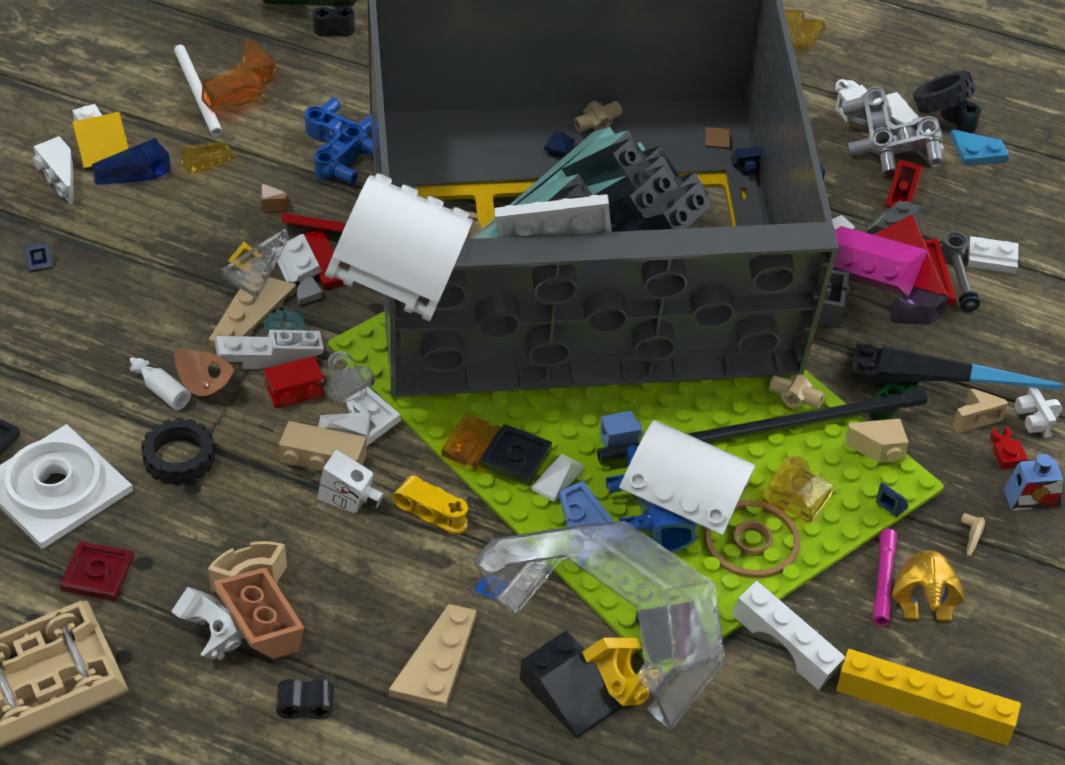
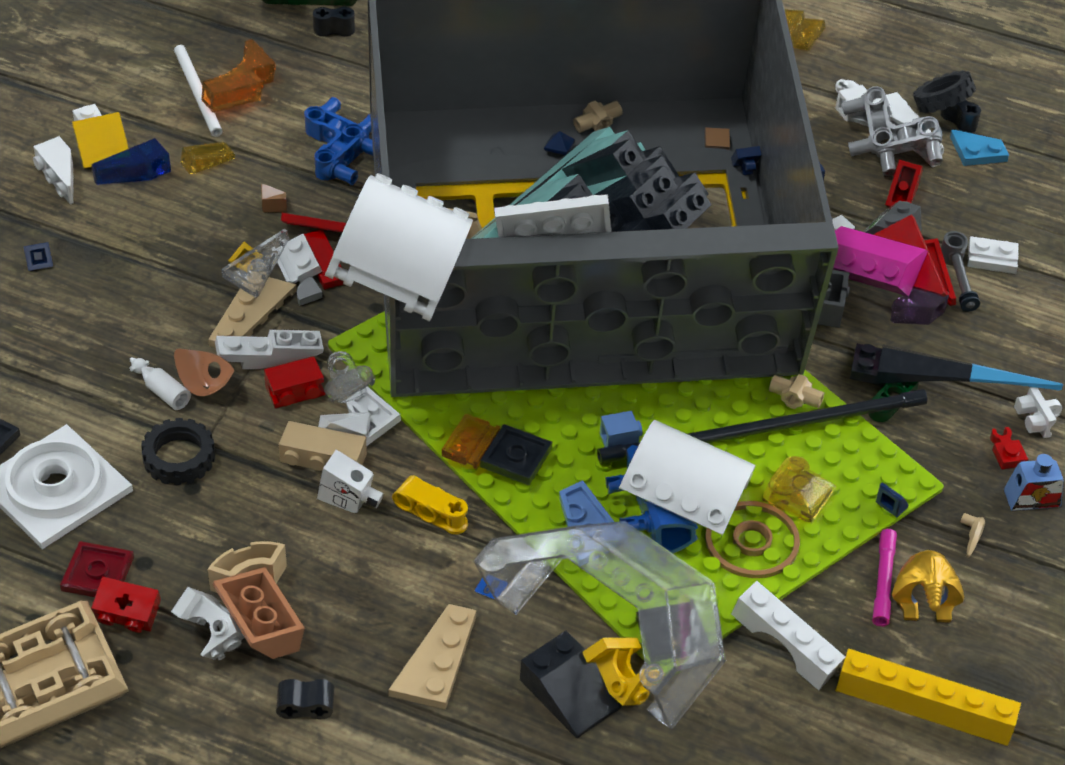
clear light blue gear [264,308,305,335] -> none
white slope [532,454,584,502] -> none
tan slope [845,419,909,462] -> none
tan slope [953,389,1008,433] -> none
none -> red brick [91,576,161,633]

